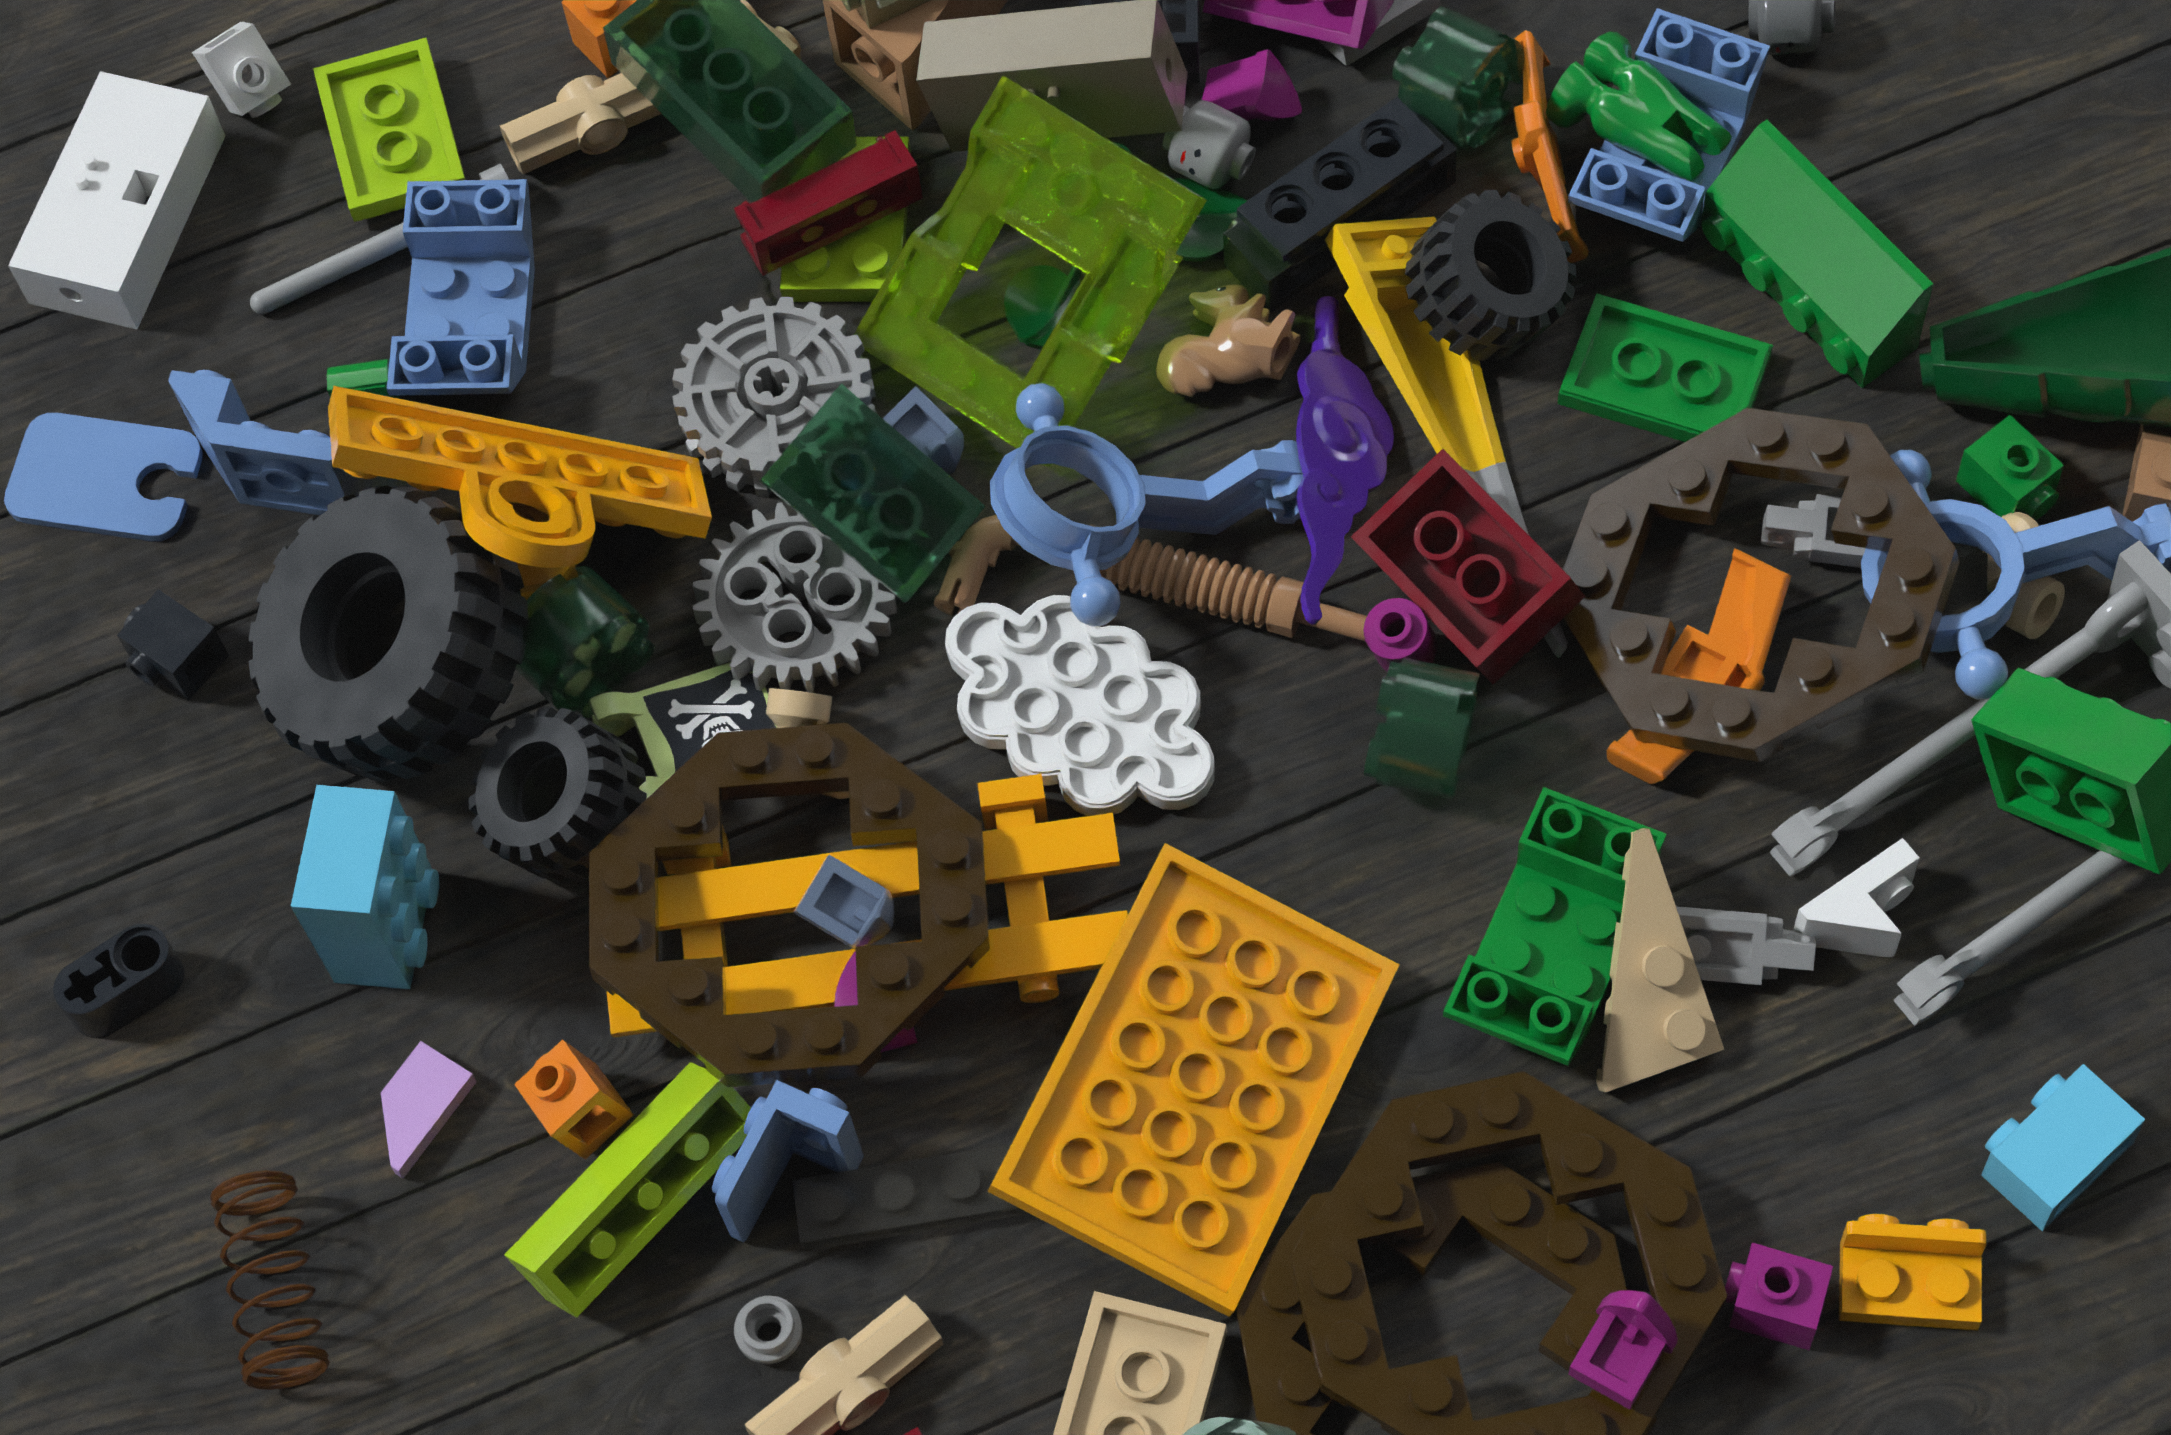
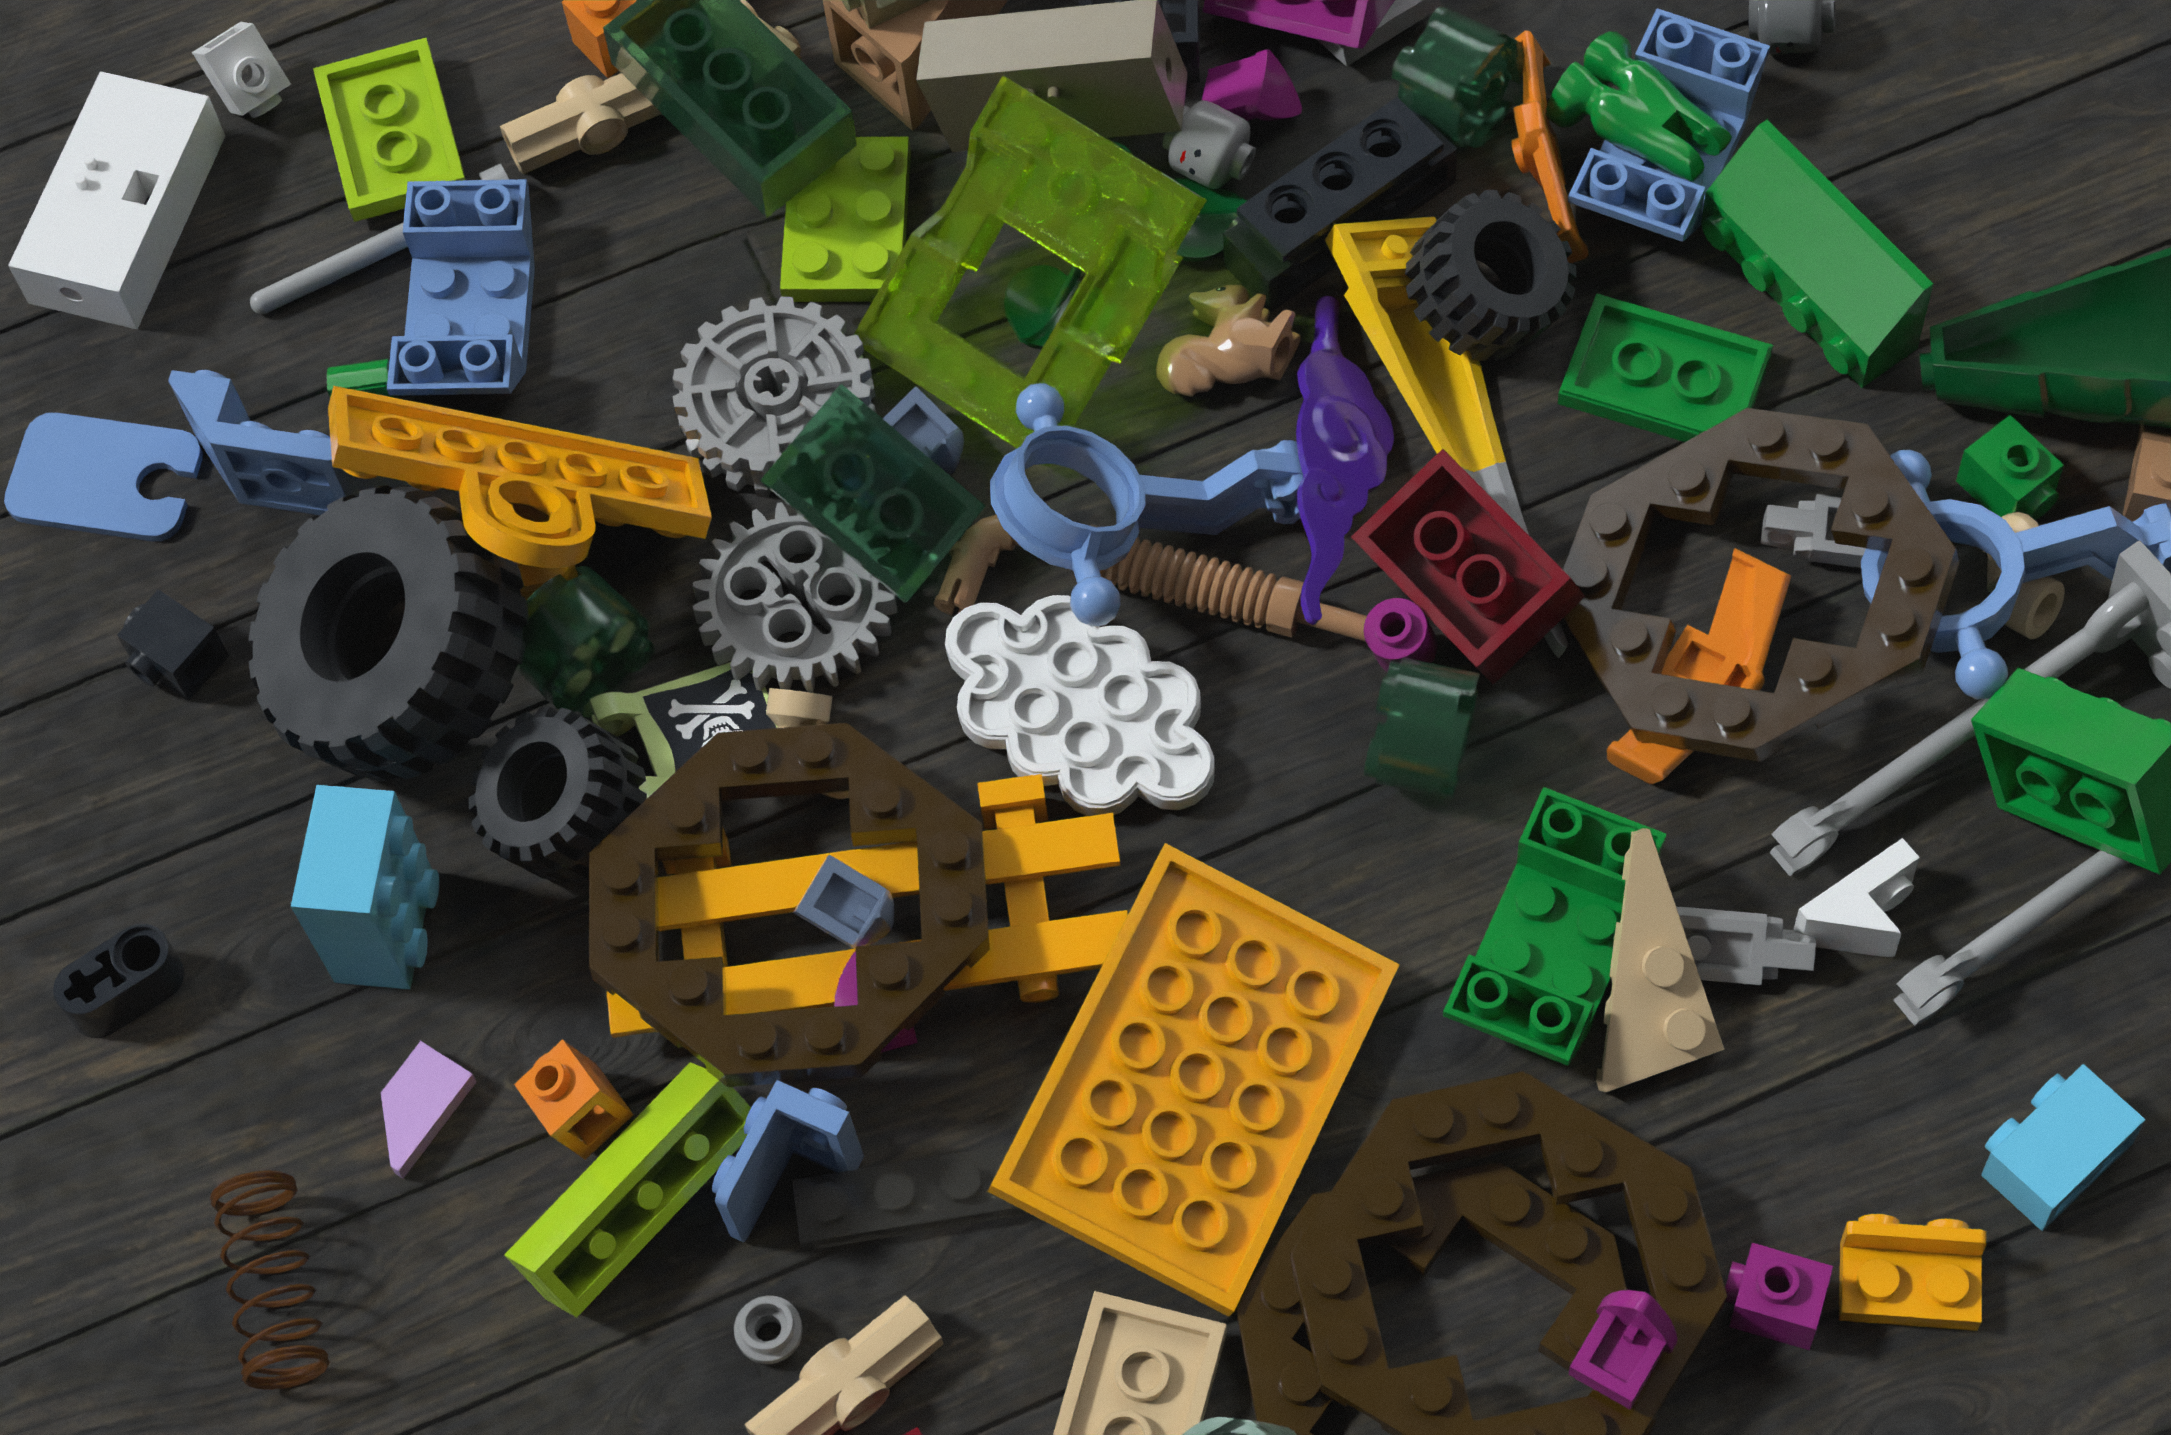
dark red container [734,130,923,276] -> none

